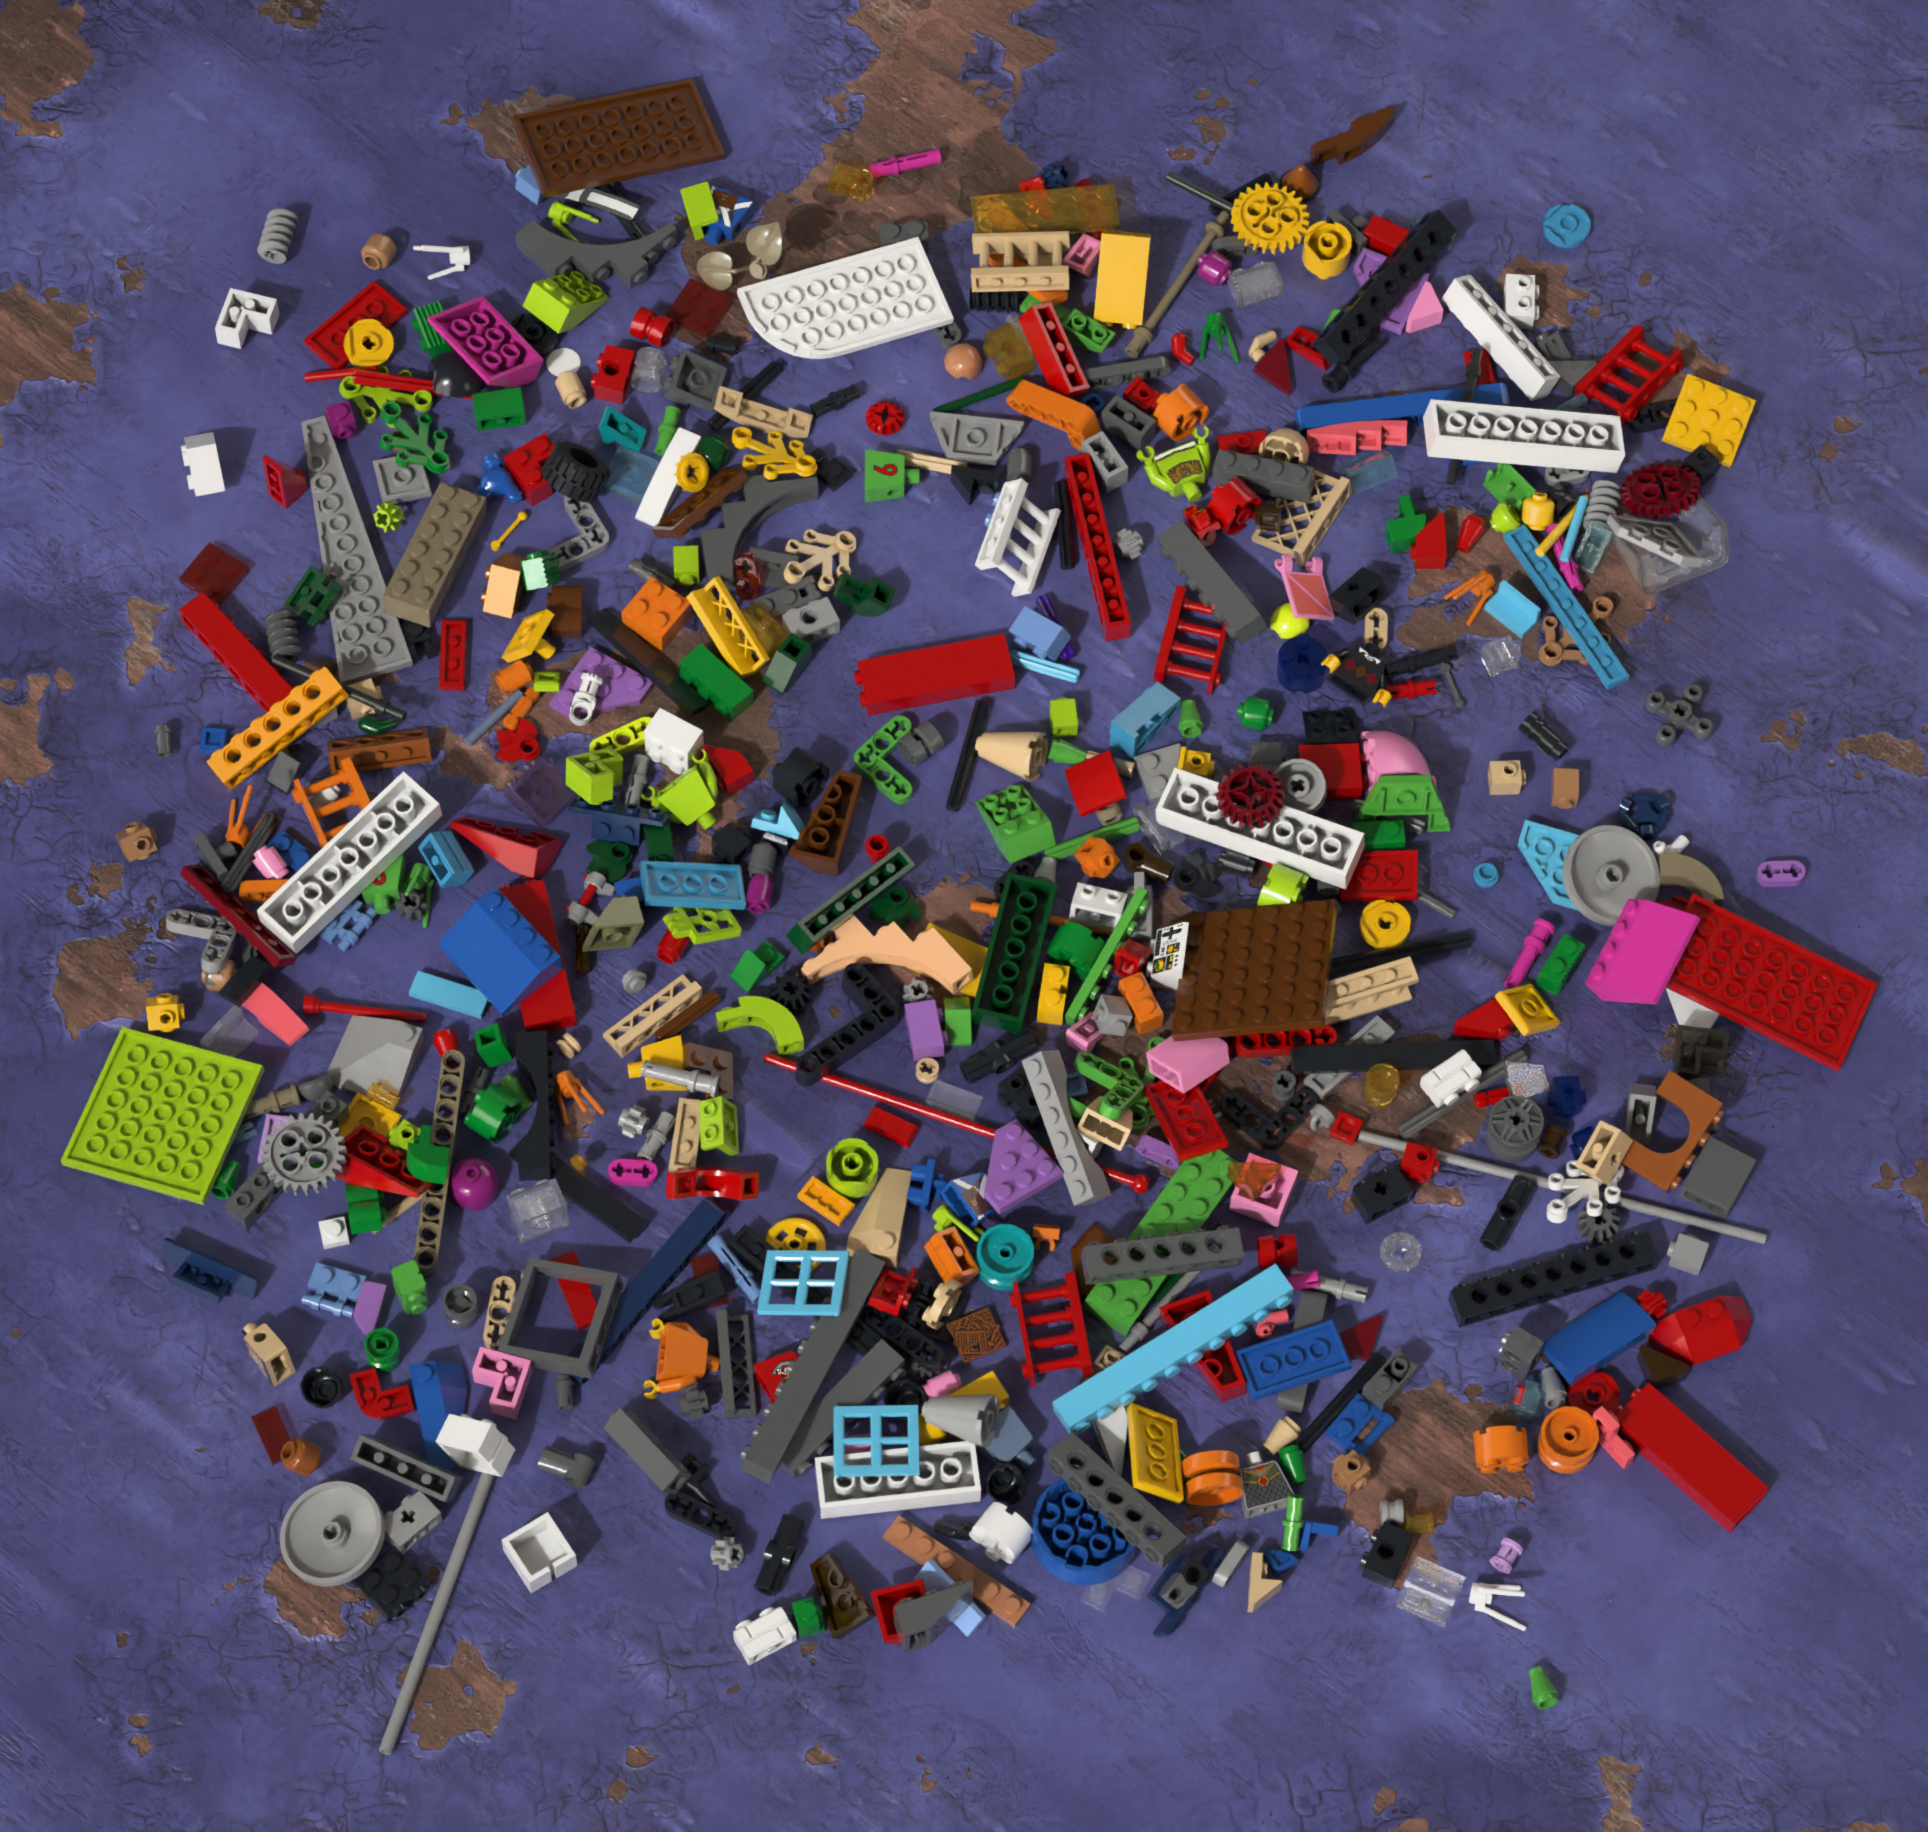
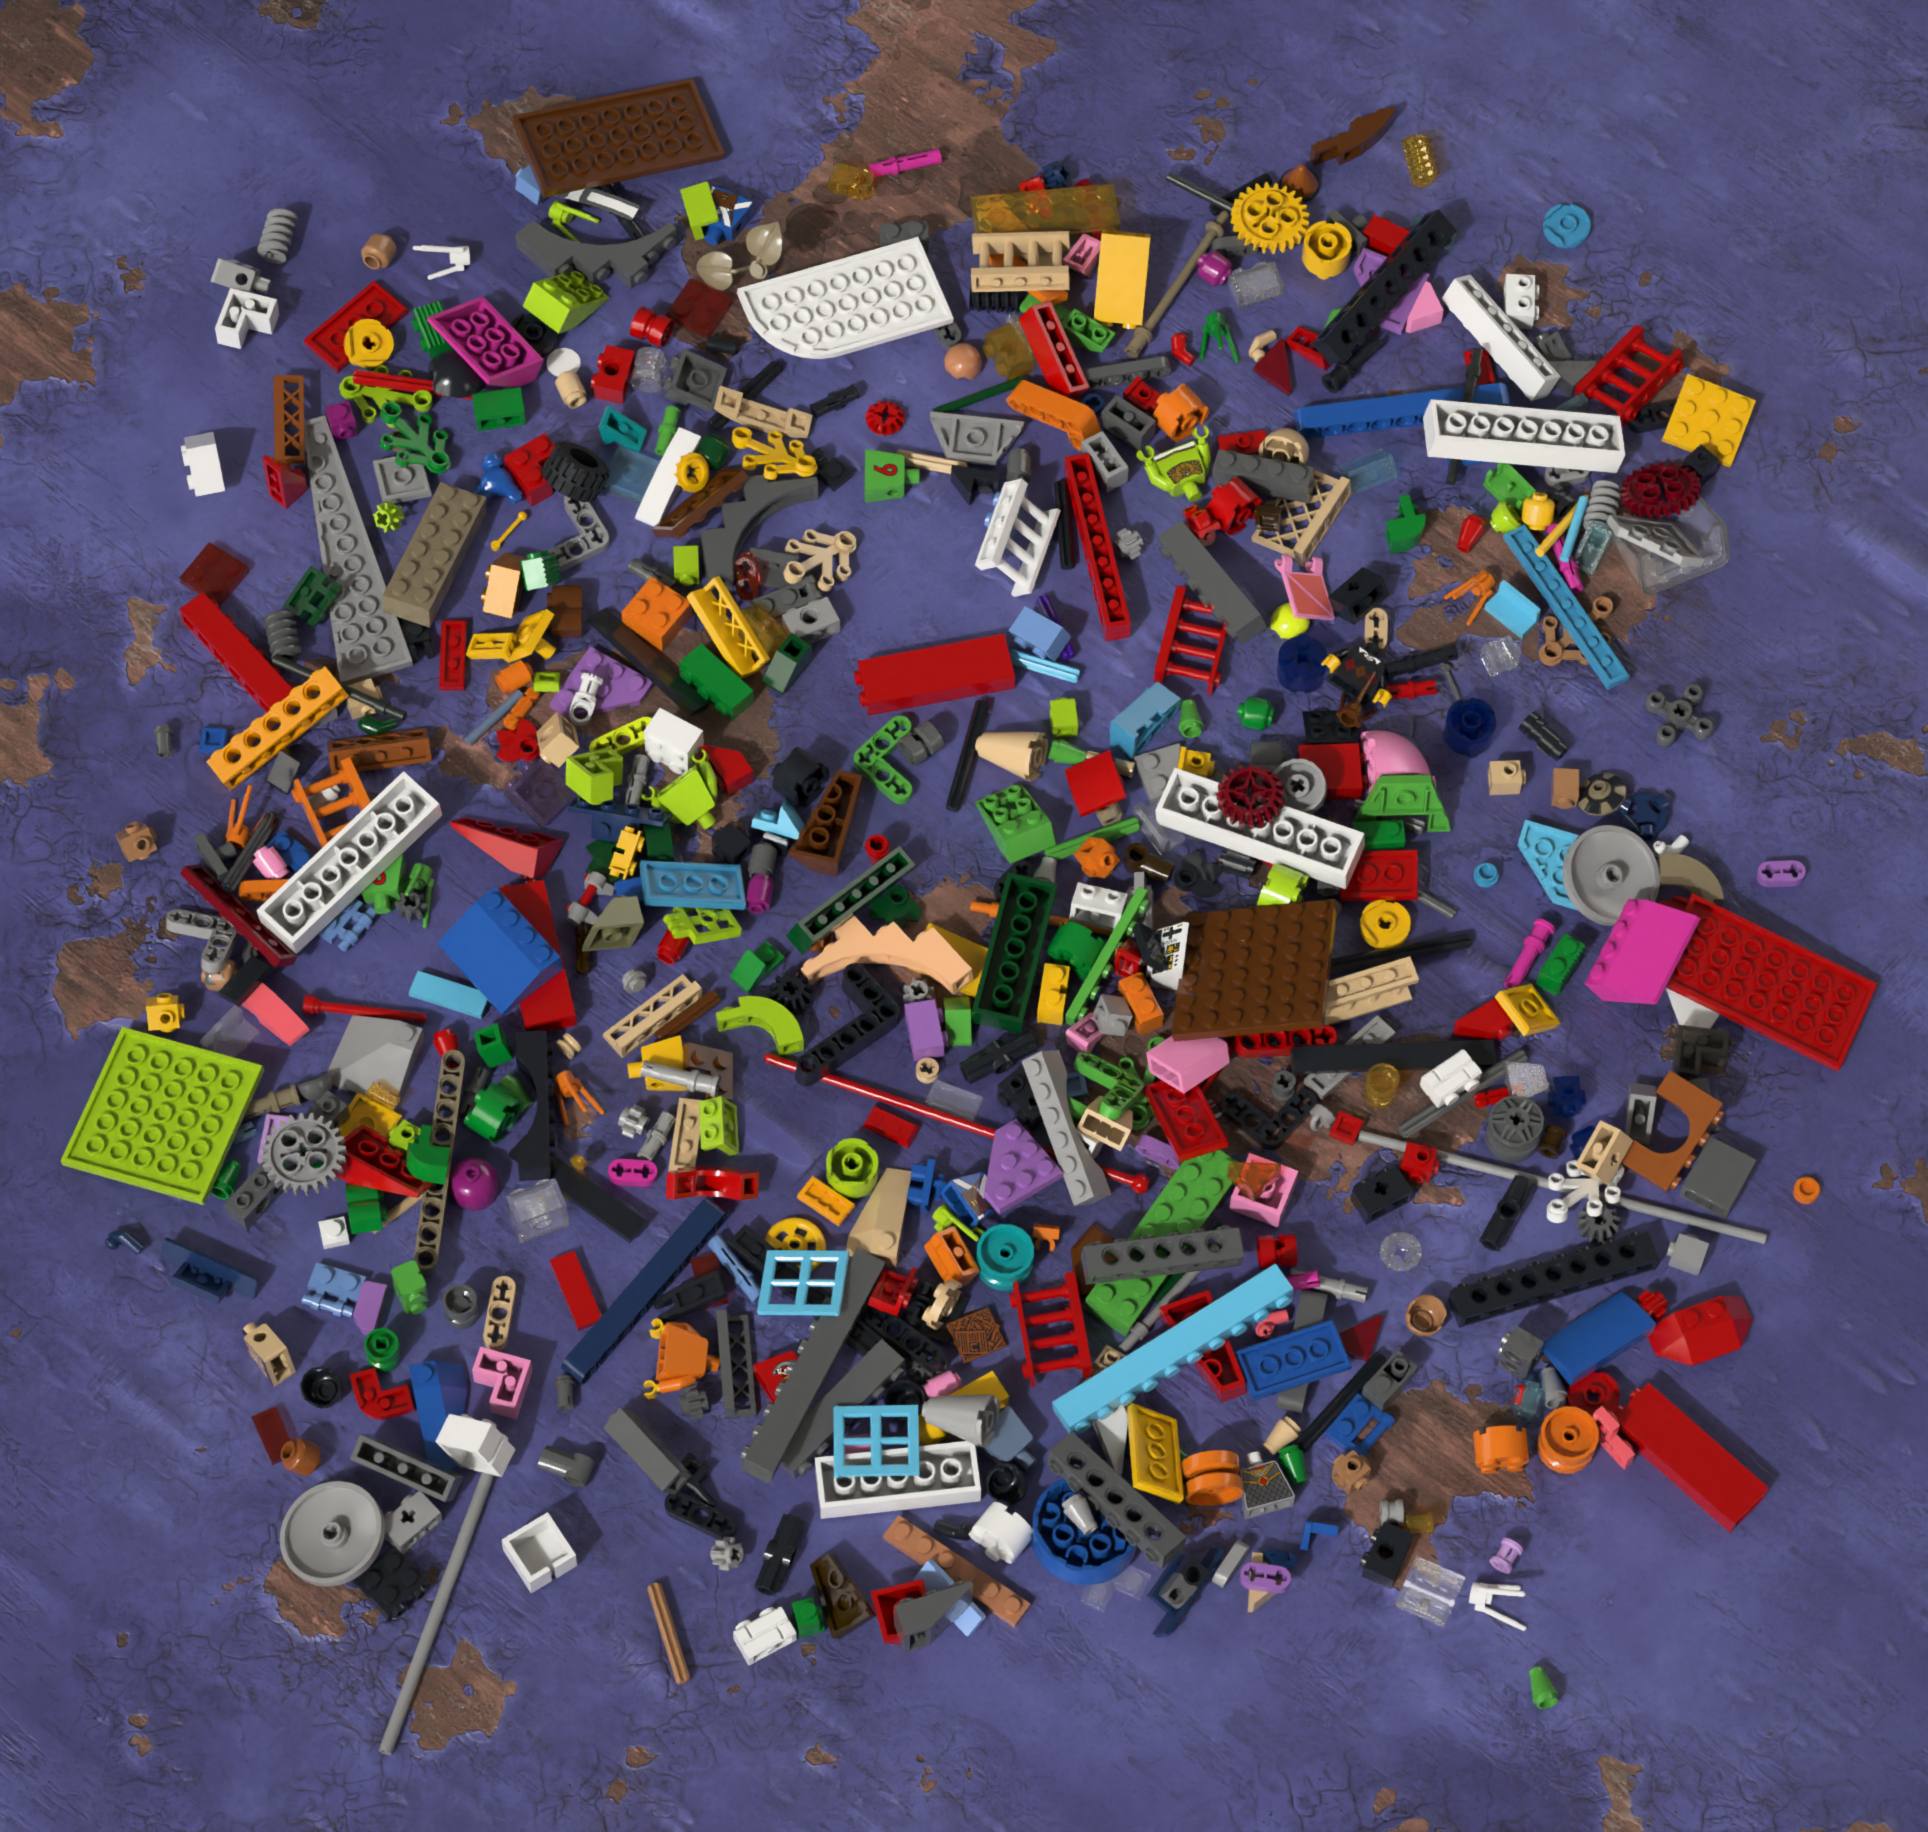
red bar [304,365,378,383] -> none
dark azure brick [418,831,474,888] -> none
dark grey window [497,1257,624,1379] -> none
dark green brick [833,572,895,617] -> none
bright green pin [1282,1495,1305,1551] -> none
coral slope [1307,420,1408,455] -> none
red slope [1410,514,1447,569] -> none
dark brown slope [1636,1344,1690,1389] -> none
none -> dark blue arm [105,1231,145,1255]
none -> light grey torso [211,257,271,294]
none -> dark orange fence [273,375,305,464]
none -> yellow tile [466,632,517,659]
none -> tan brick [536,712,579,768]
none -> yellow hinge [608,826,646,880]
none -> medium nougat axle [647,1583,690,1685]
none -> light grey cone [1062,1493,1098,1535]
none -> black tile [1132,922,1168,972]
none -> medium lavender beam [1239,1562,1291,1593]
none -> reddish brown plant [1336,671,1377,728]
none -> clear yellow piece [1401,135,1440,188]
none -> medium nougat hair [1405,1294,1447,1337]
none -> clear blue brick [1444,698,1496,758]
none -> dish [1577,773,1626,816]
none -> orange tile [1793,1177,1820,1204]

